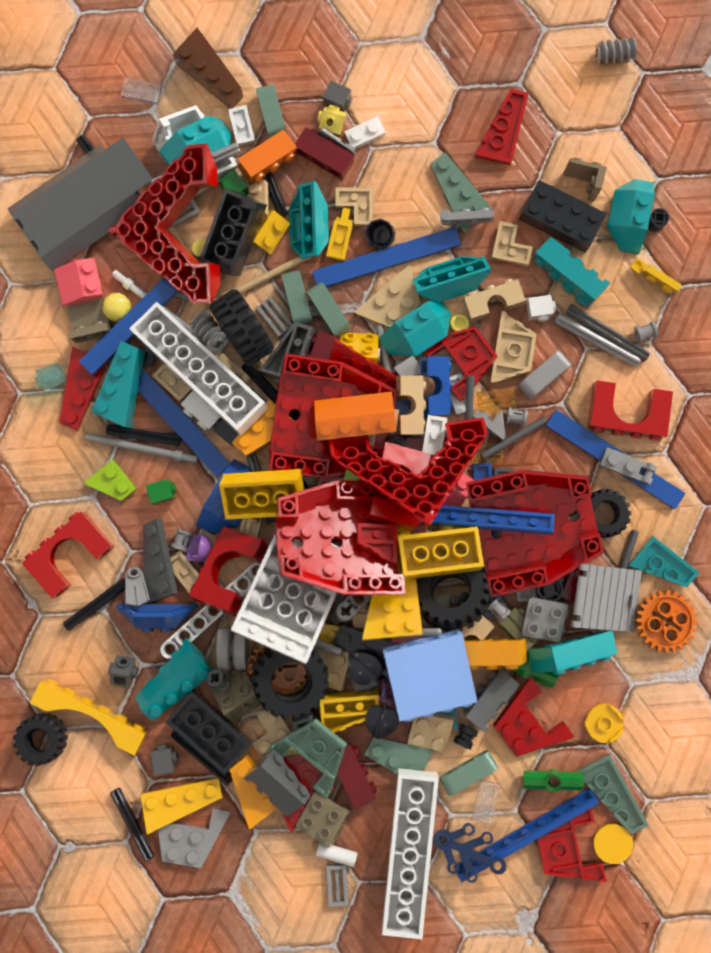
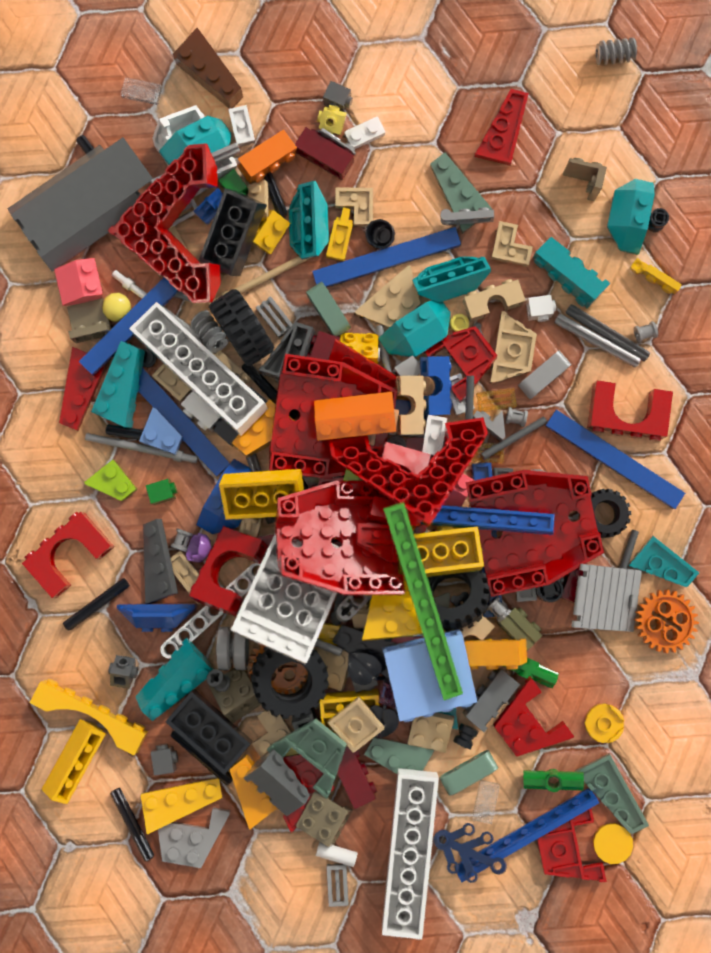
black tyre [13,713,68,766] -> none
clear light blue brick [35,363,66,391] -> none
light grey piece [125,567,150,607] -> none
light yellow tile [192,239,206,259] -> none
sand green beam [256,84,287,138] -> none
sand green beam [281,270,313,324] -> none
black brick [519,180,607,253] -> none
light grey bracket [522,597,569,643] -> none
wedge [528,631,618,675] -> none
light grey plate [599,447,657,485] -> none
none -> yellow brick [42,719,106,804]
none -> medium blue wing [139,408,183,455]
none -> blue hips [194,188,223,225]
none -> tan plate [328,697,384,753]
none -> bright green plate [383,502,463,700]

